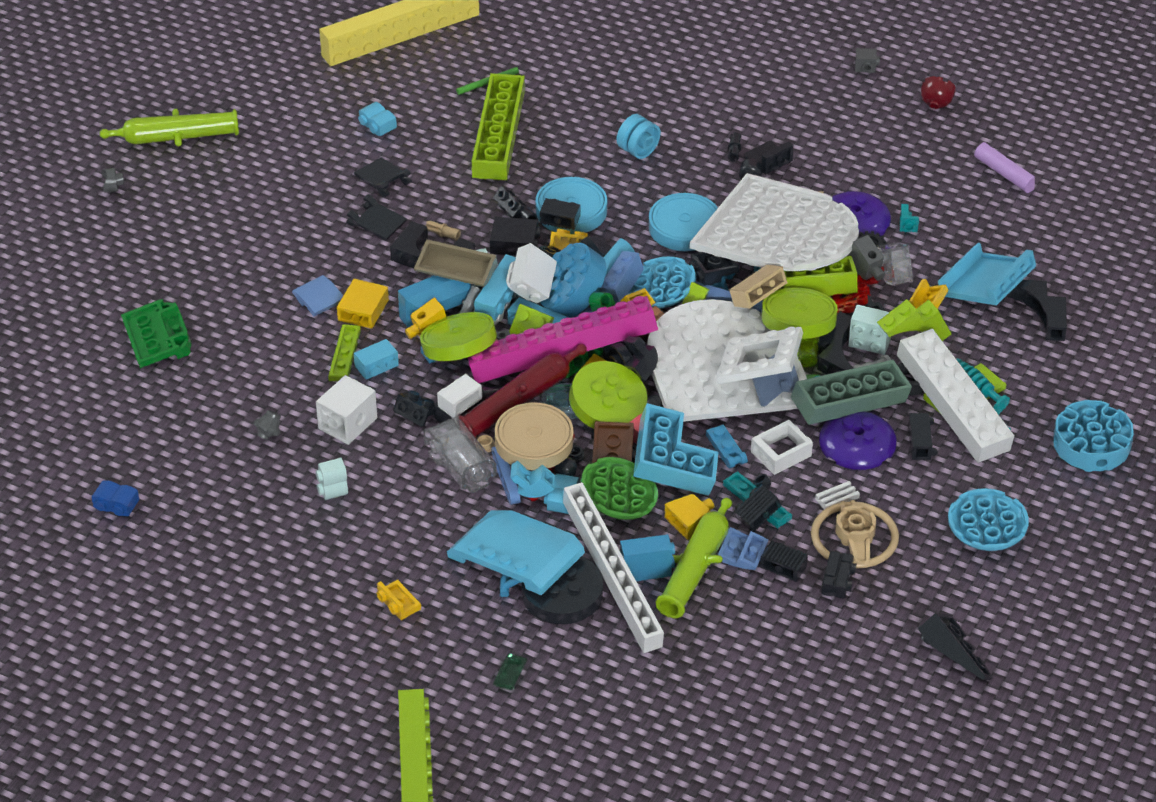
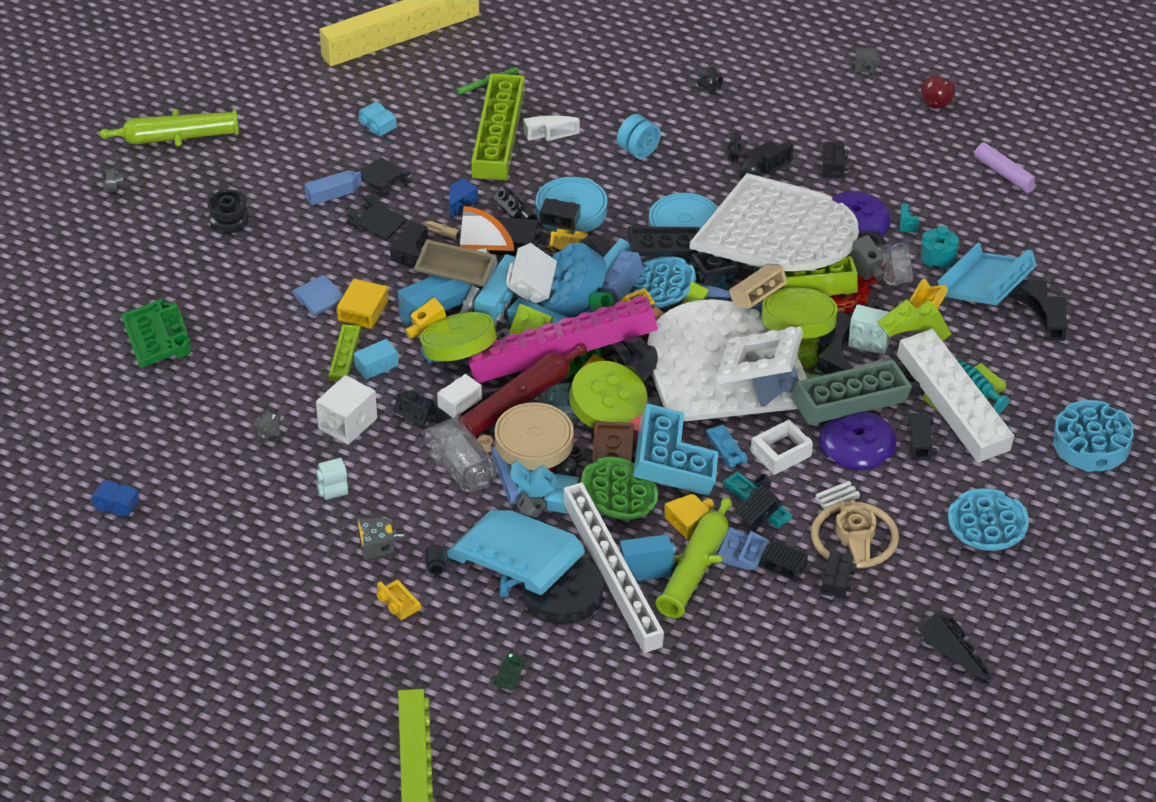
none -> black wheel [207,189,249,234]
none -> medium blue piece [304,170,361,205]
none -> dark grey torso [357,518,405,560]
none -> black brick [425,545,446,575]
none -> blue slope [449,178,478,218]
none -> white sticker [460,206,514,251]
none -> dark grey piece [516,492,547,518]
none -> white slope [523,116,580,141]
none -> black tile [627,226,700,257]
none -> black rock [697,67,723,94]
none -> black brick [822,141,848,178]
none -> teal brick [921,226,959,269]

